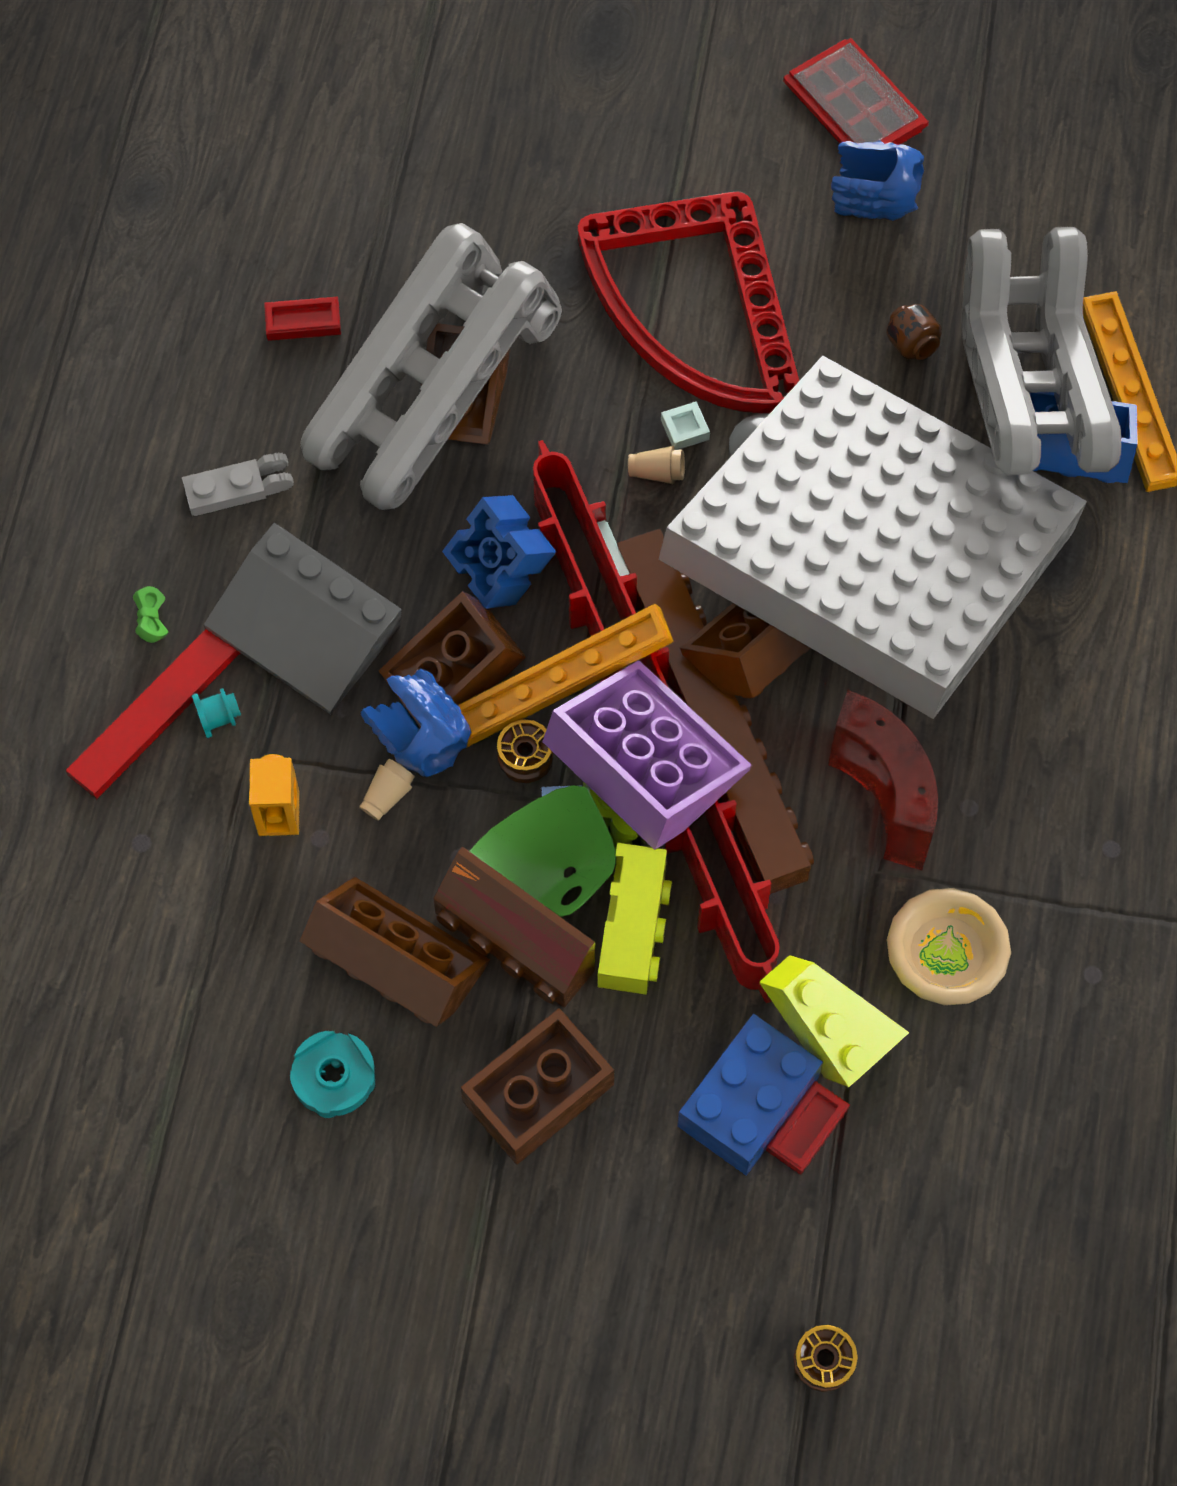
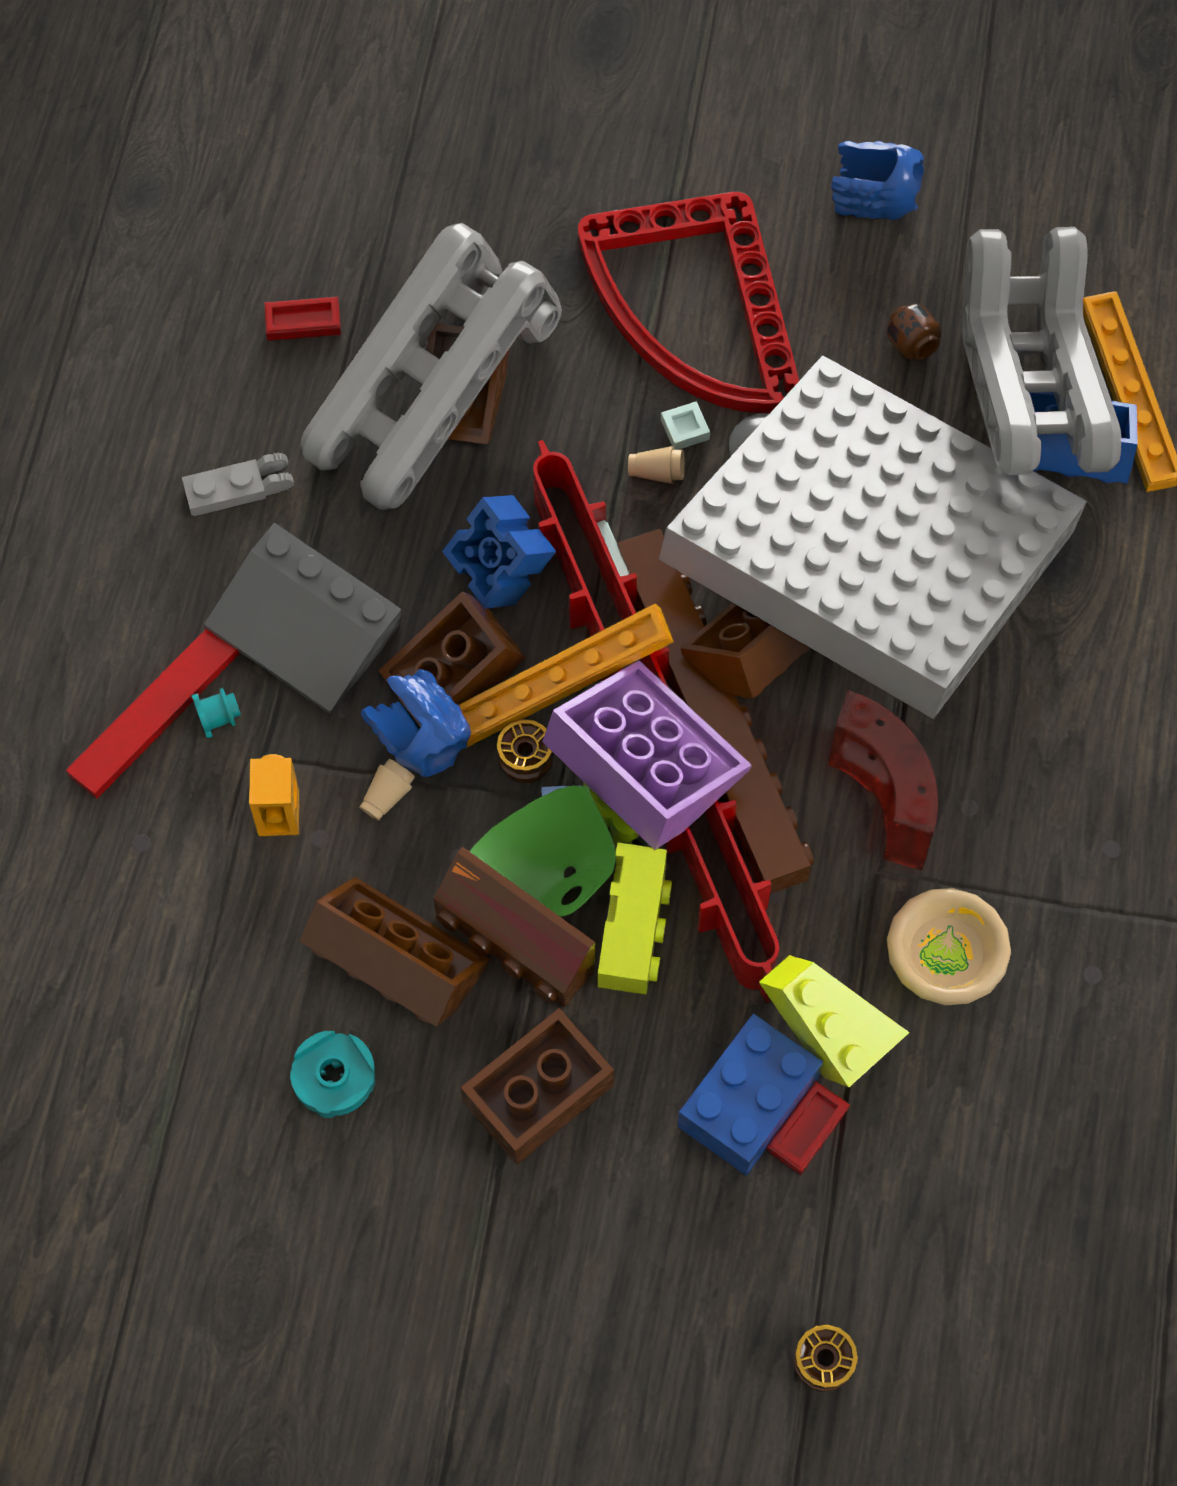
bright green piece [133,586,168,643] -> none
clear piece [783,38,929,145] -> none

